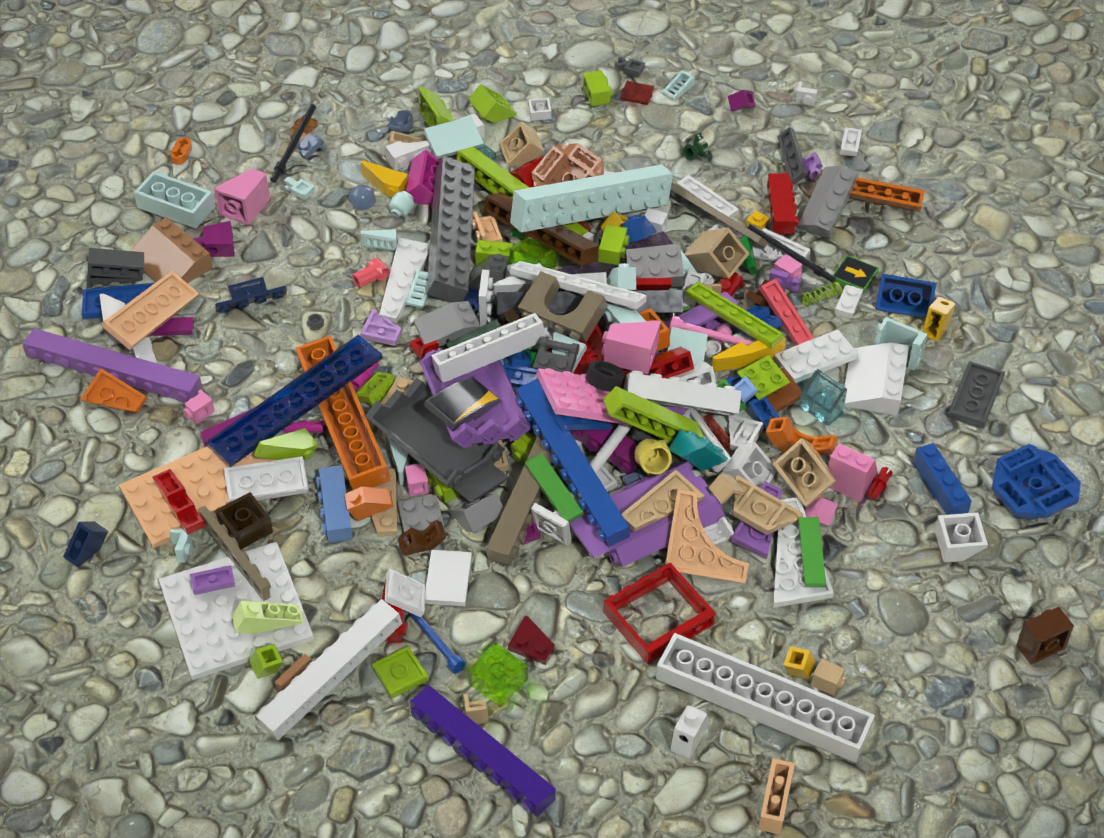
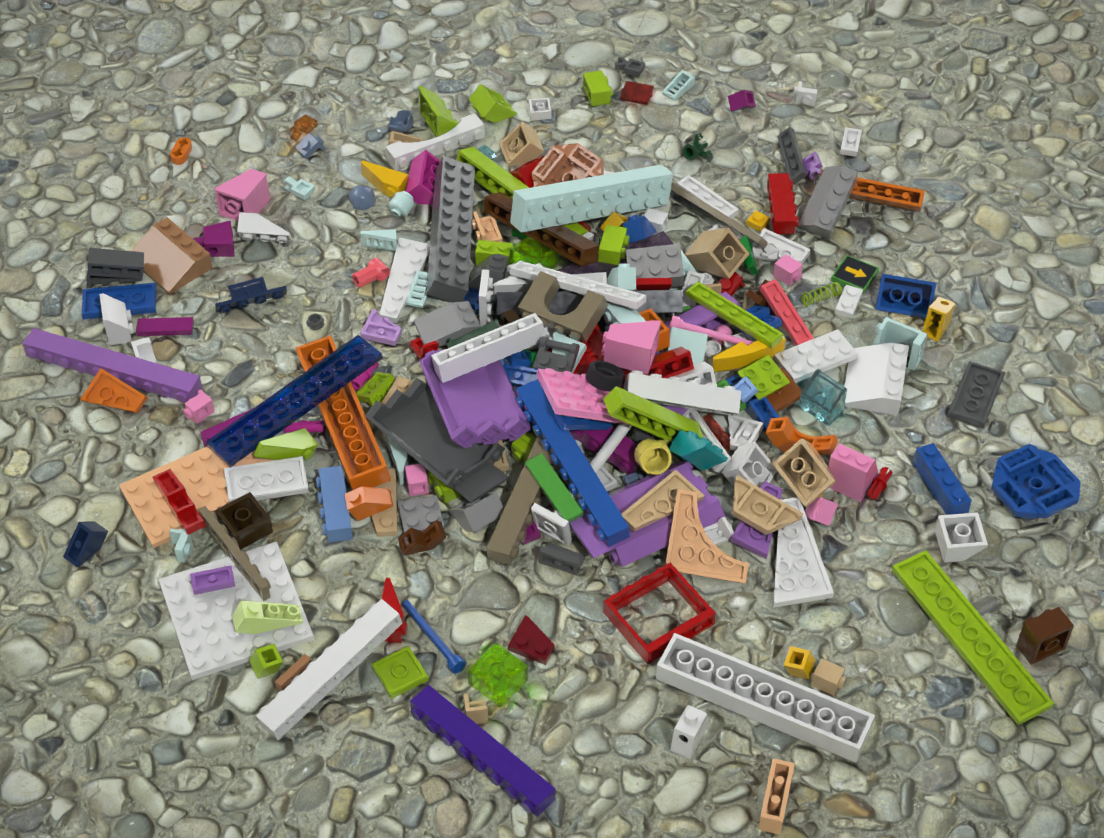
light nougat plate [102,271,199,350] -> none
light aqua brick [134,171,215,229] -> none
black bar [270,104,316,183] -> none
white tile [385,569,425,617] -> none
light aqua tile [424,116,484,159] -> none
slope [424,376,501,430] -> none
white tile [425,550,472,606] -> none
tan panel [708,473,744,504] -> none
black bar [748,224,836,283] -> none
medium lavender plate [769,268,801,292] -> none
bright green tile [798,517,826,587] -> none
none -> white slope [237,212,293,243]
none -> dark grey panel [539,543,586,576]
none -> lime plate [892,550,1054,725]

